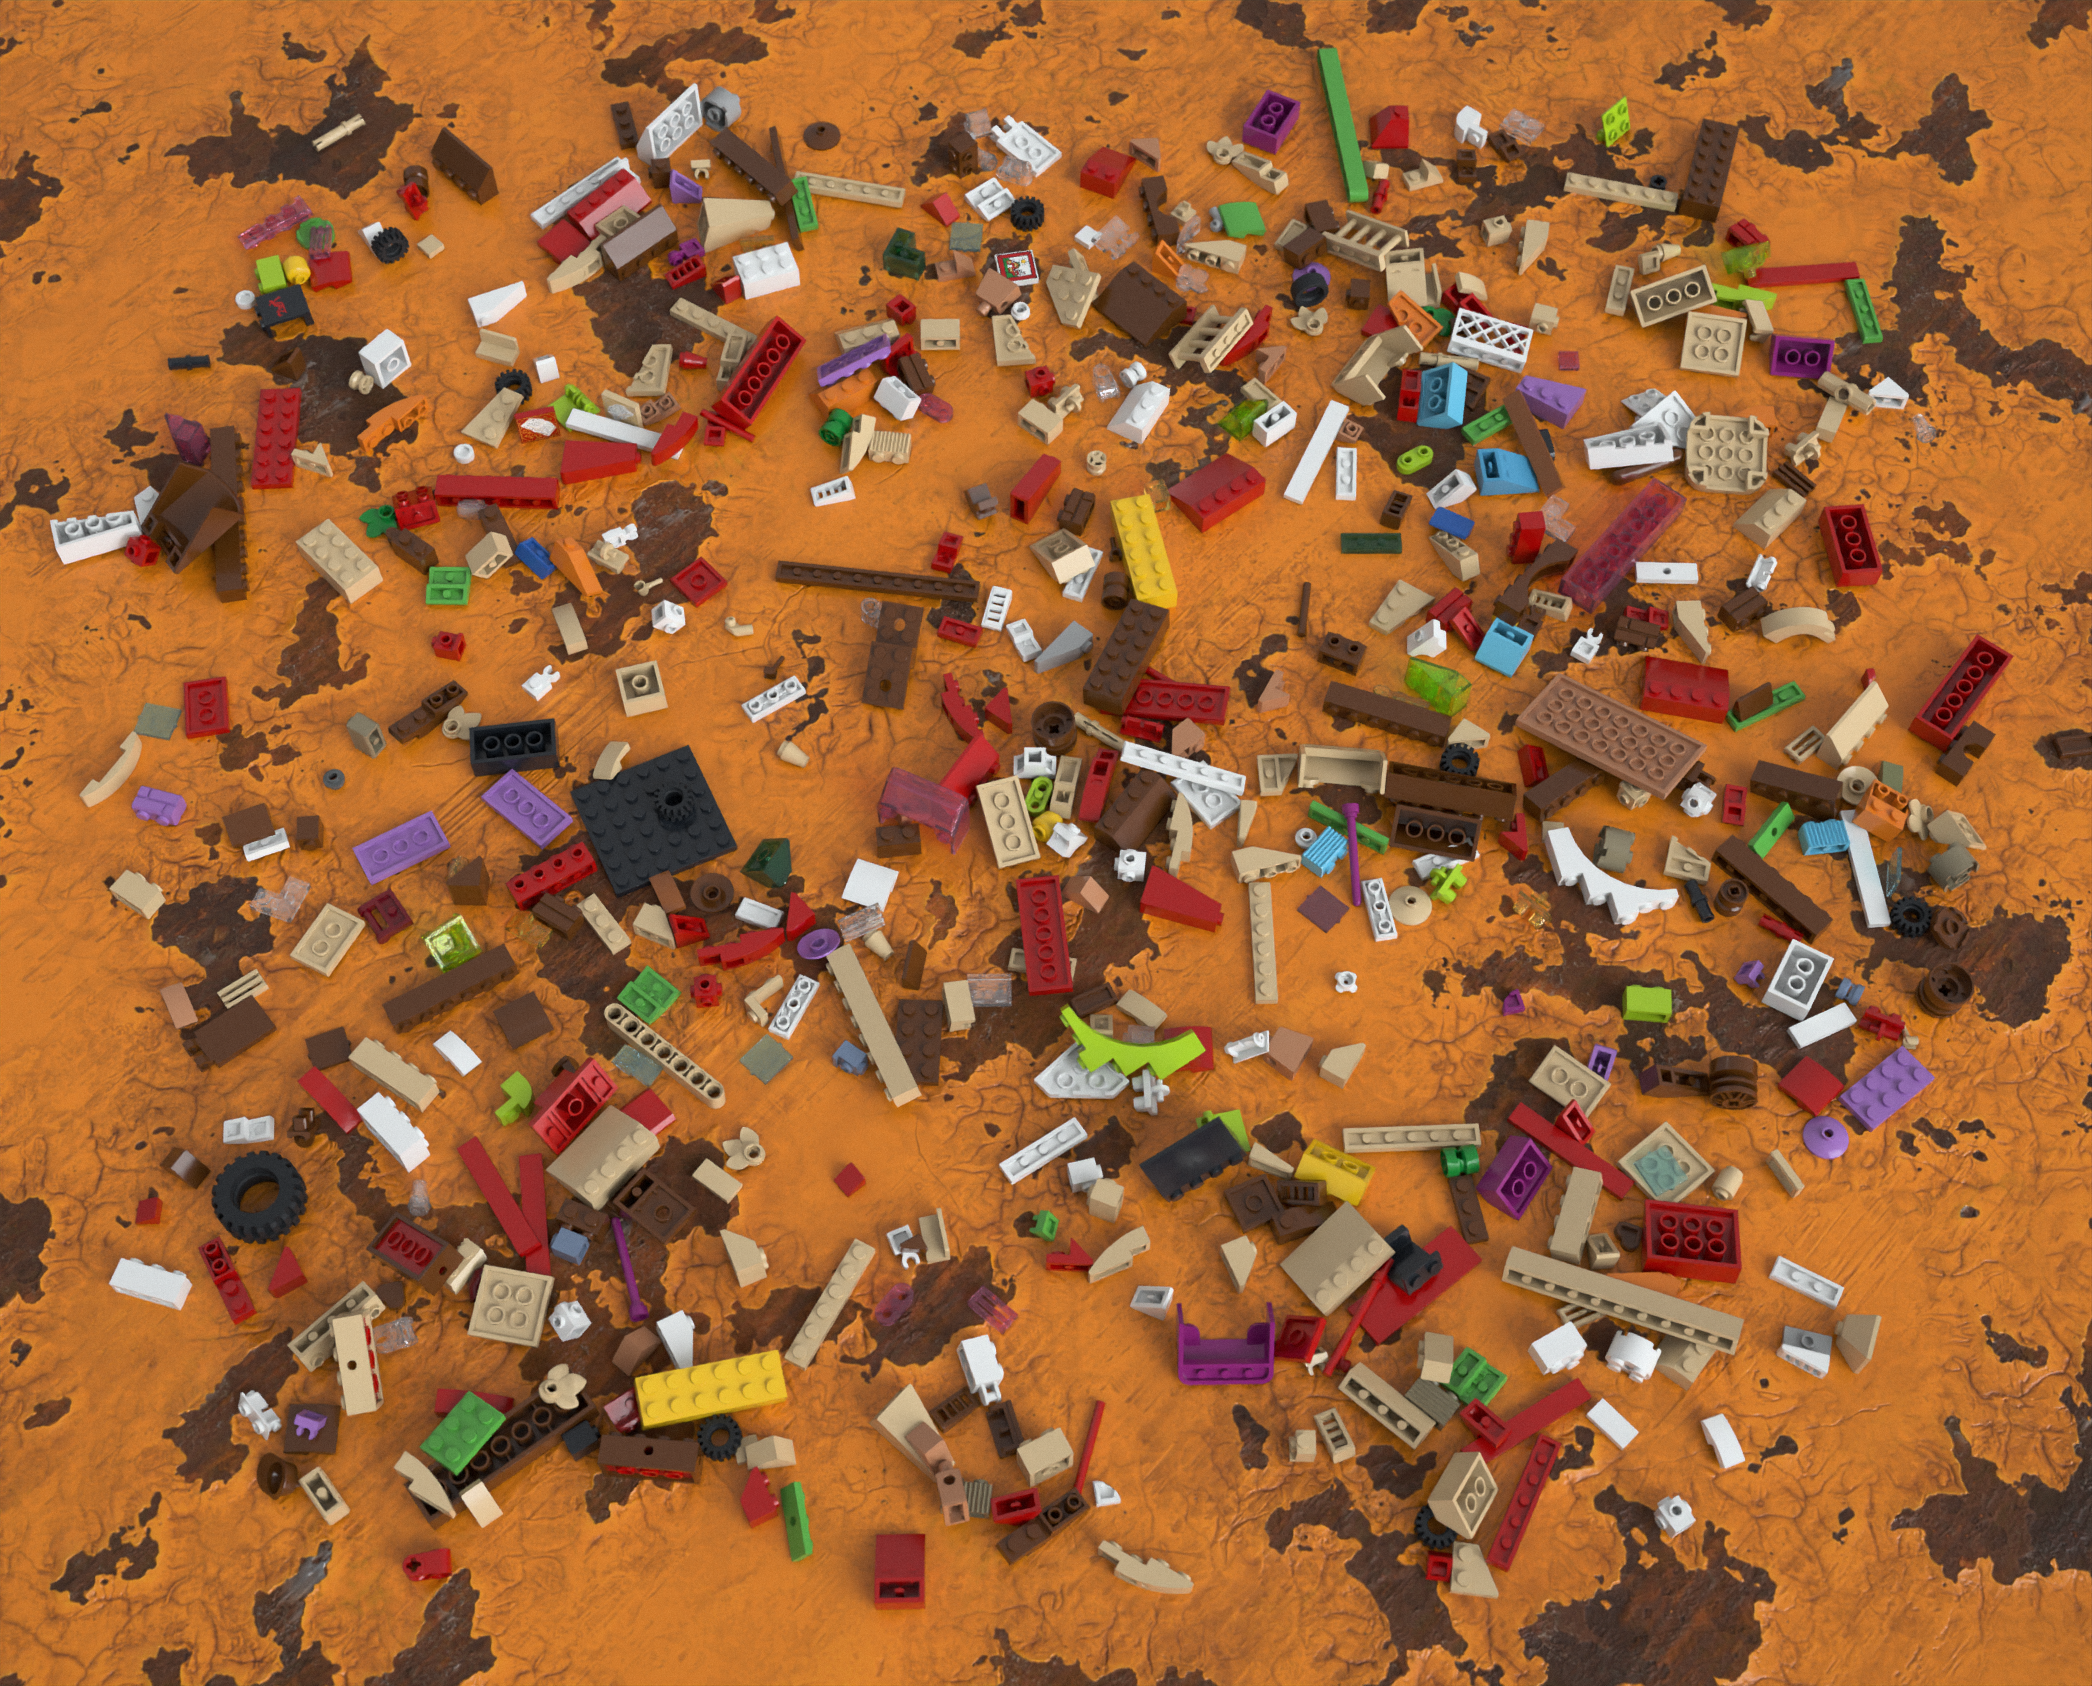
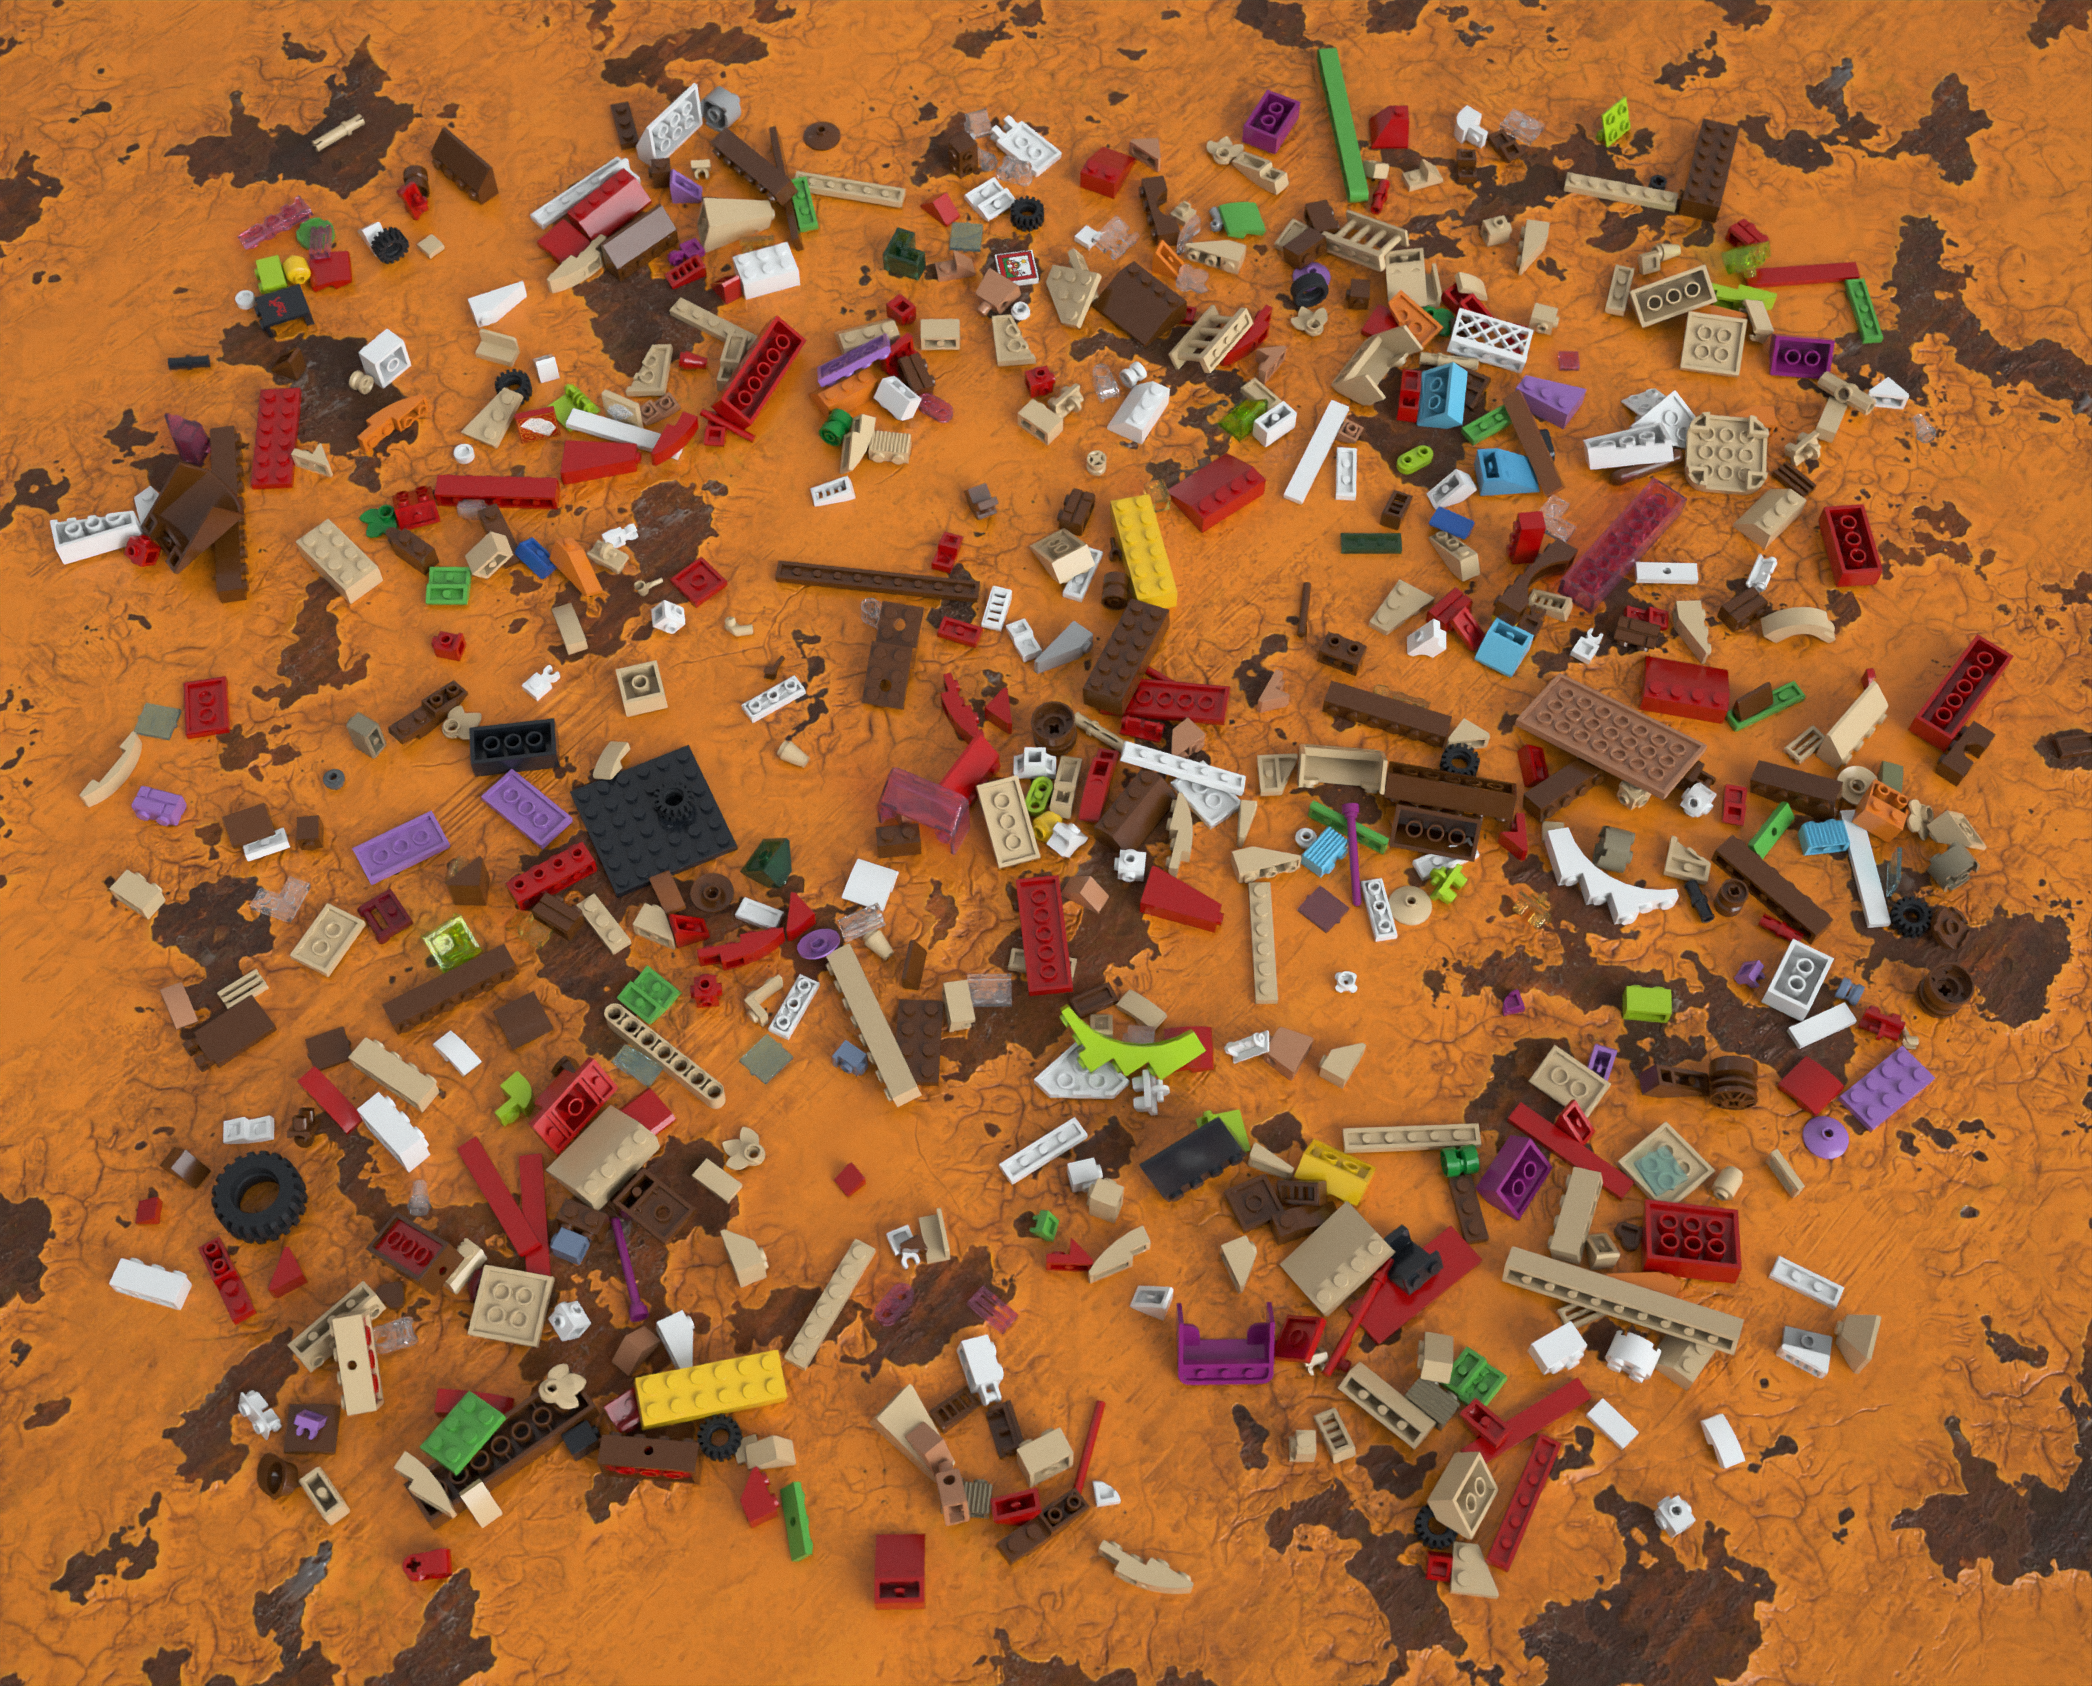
tan slope [595,205,640,239] -> none
red slope [1010,453,1061,525] -> none
clear neon green slope [1404,657,1472,717] -> none

